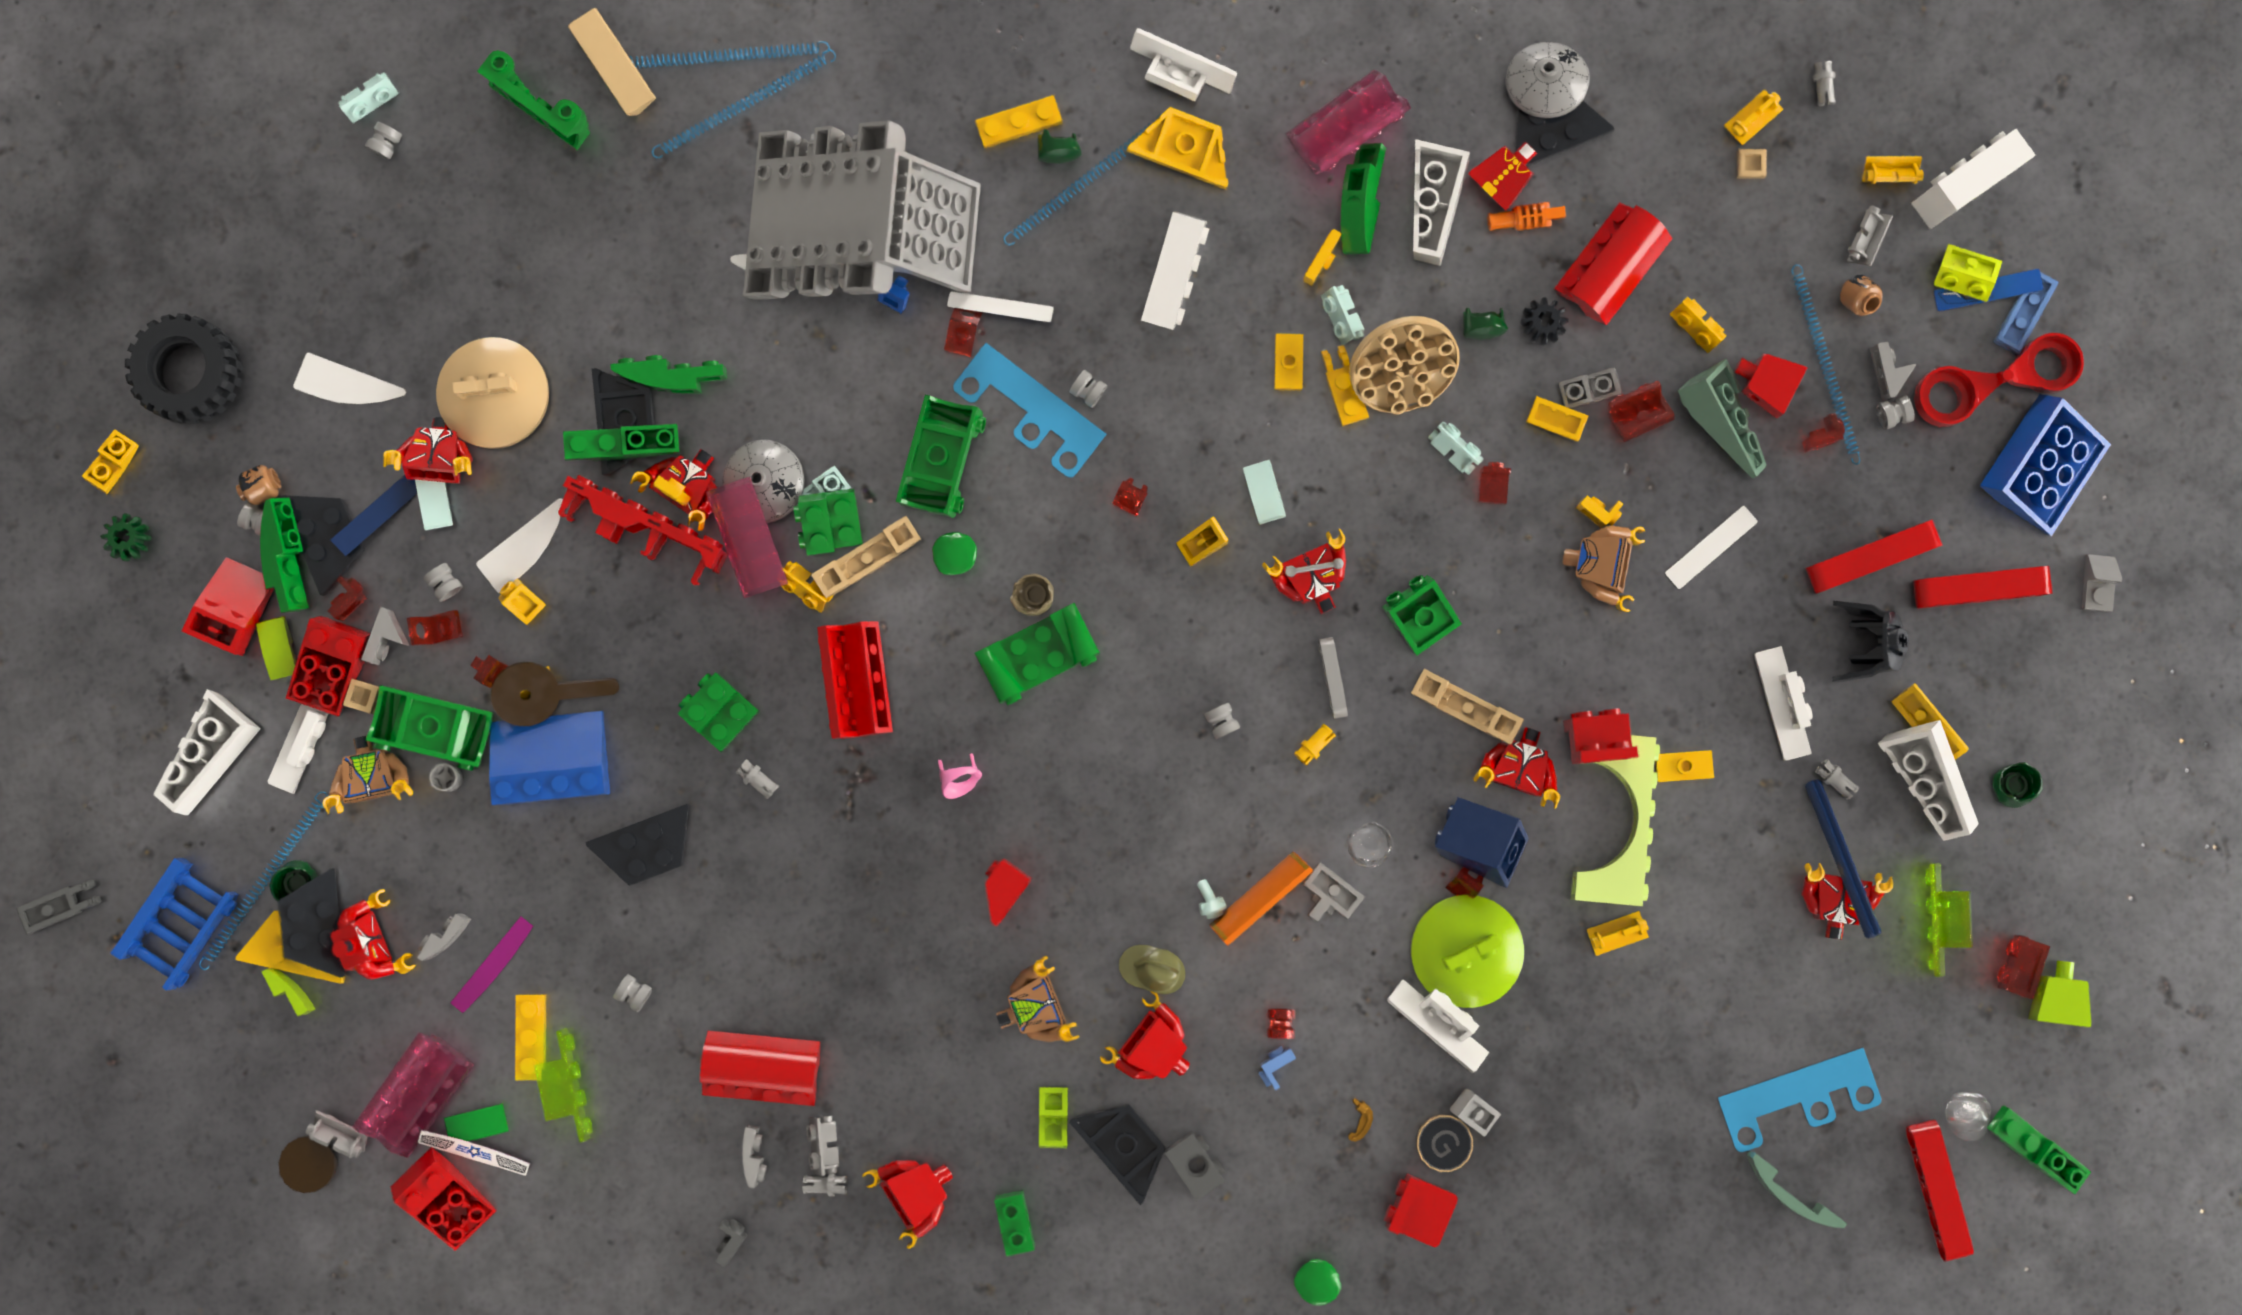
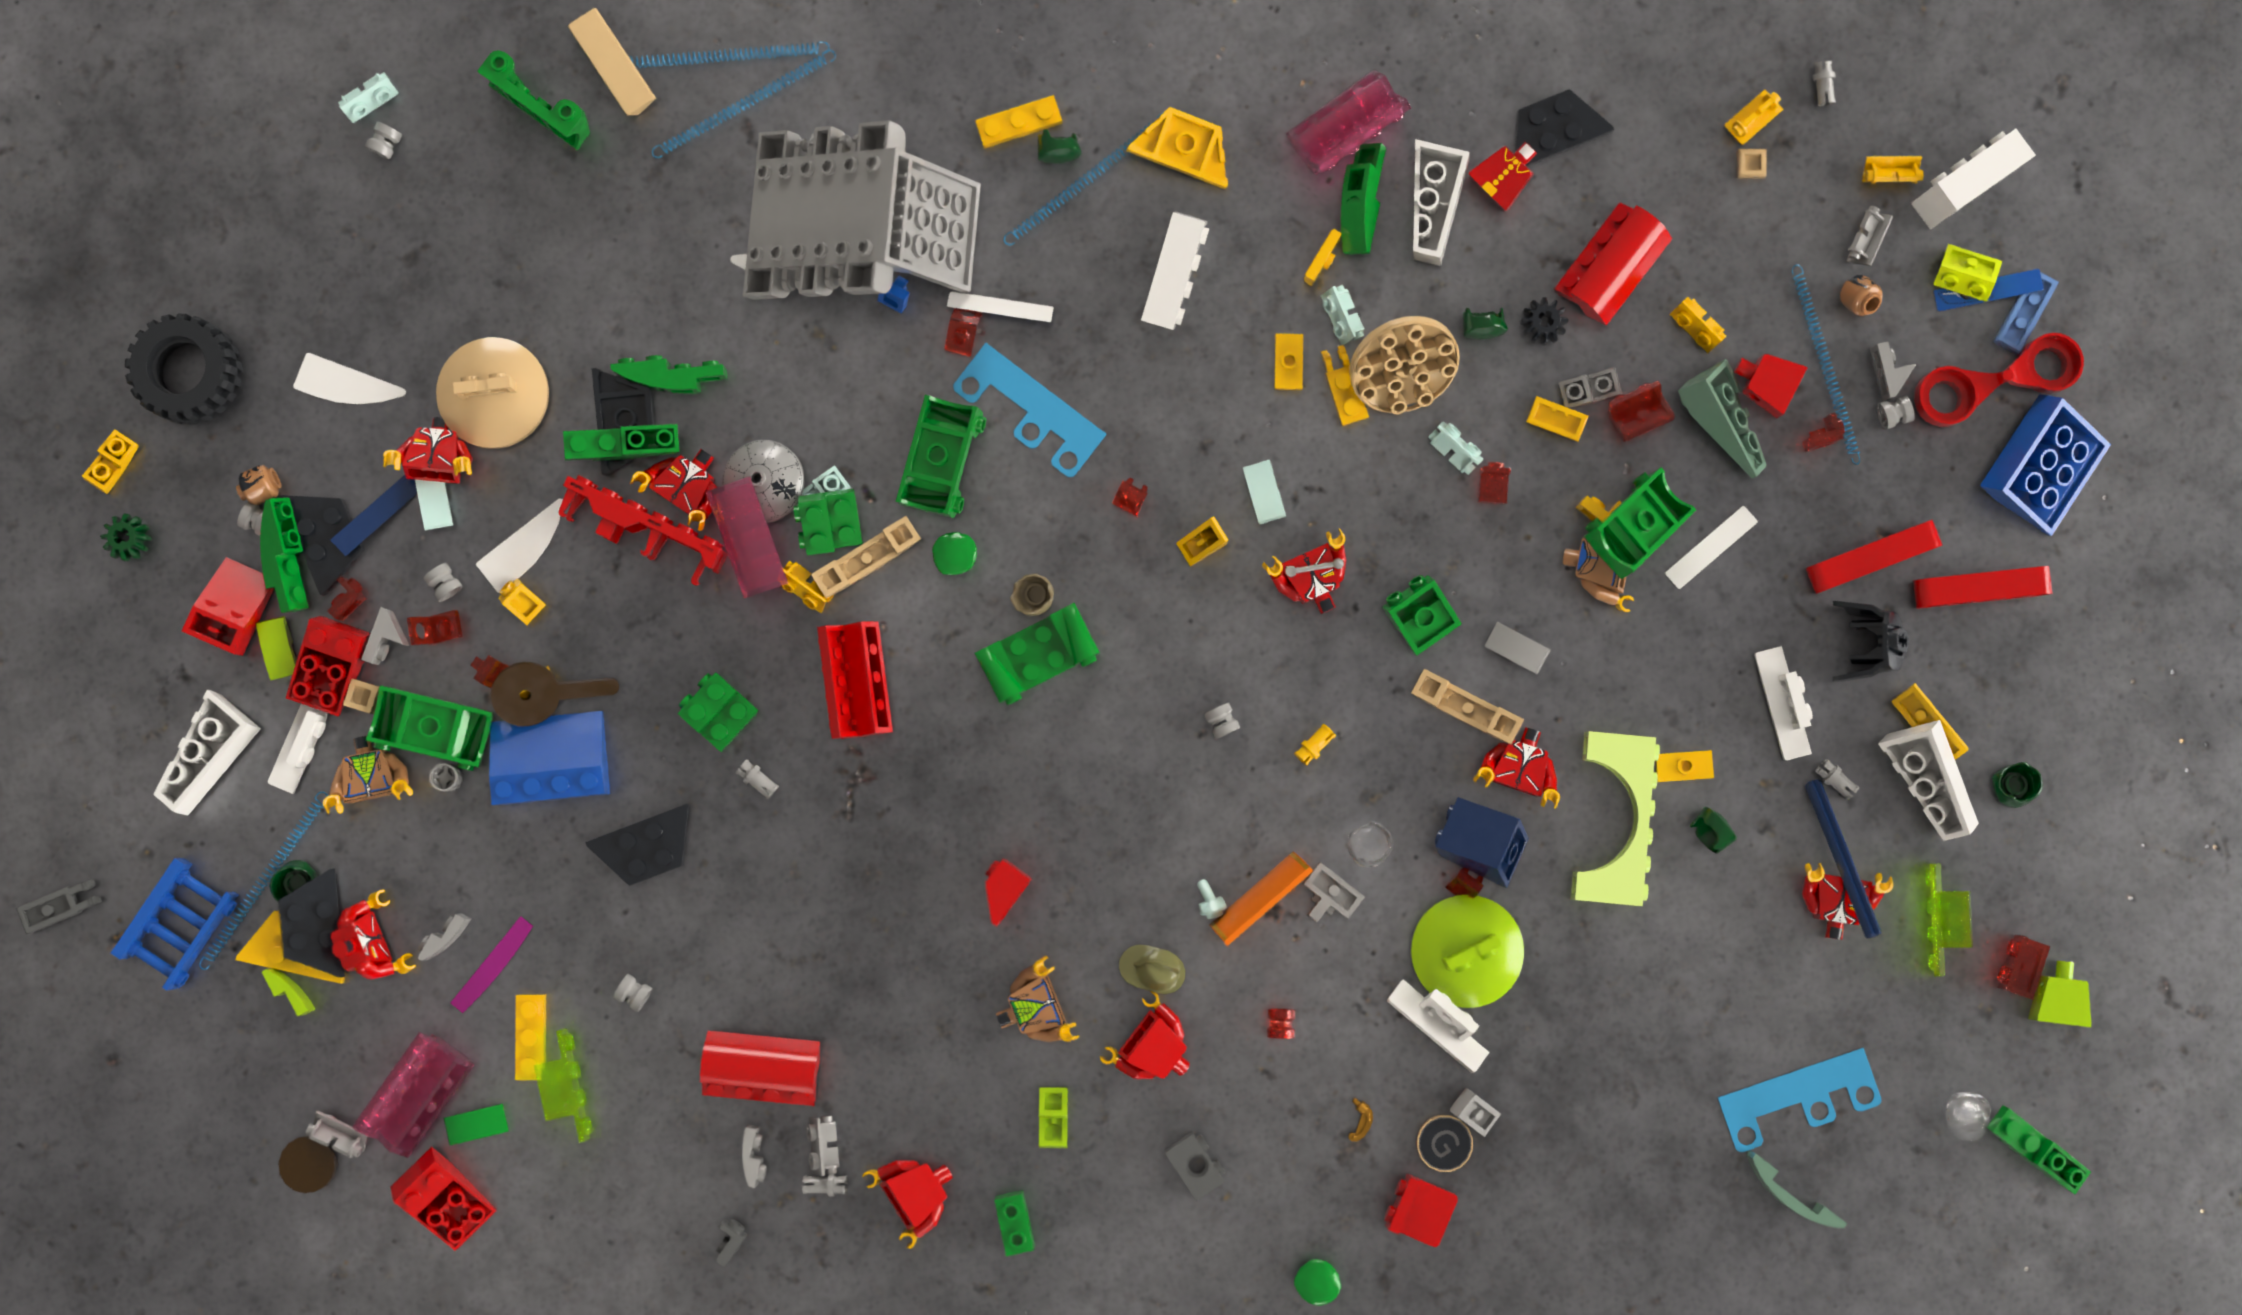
white sticker [418,1130,530,1176] -> none
yellow plate [654,476,691,506] -> none
bright pink piece [938,753,982,799] -> none
light grey wheel [1069,370,1107,408] -> none
black wing [1069,1104,1166,1205] -> none
white bracket [1130,28,1237,101] -> none
medium blue bracket [1259,1046,1296,1090] -> none
light grey beam [1318,637,1348,719] -> none
orange hinge [1487,202,1566,231] -> none
light grey dish [1506,42,1589,118] -> none
red bracket [1563,709,1639,764] -> none
yellow hinge [1586,911,1649,956] -> none
red beam [1906,1119,1974,1262] -> none
light grey slope [2081,554,2122,613] -> none
none -> light grey slope [1484,622,1551,674]
none -> green piece [1584,467,1696,579]
none -> dark green hair [1690,807,1737,854]

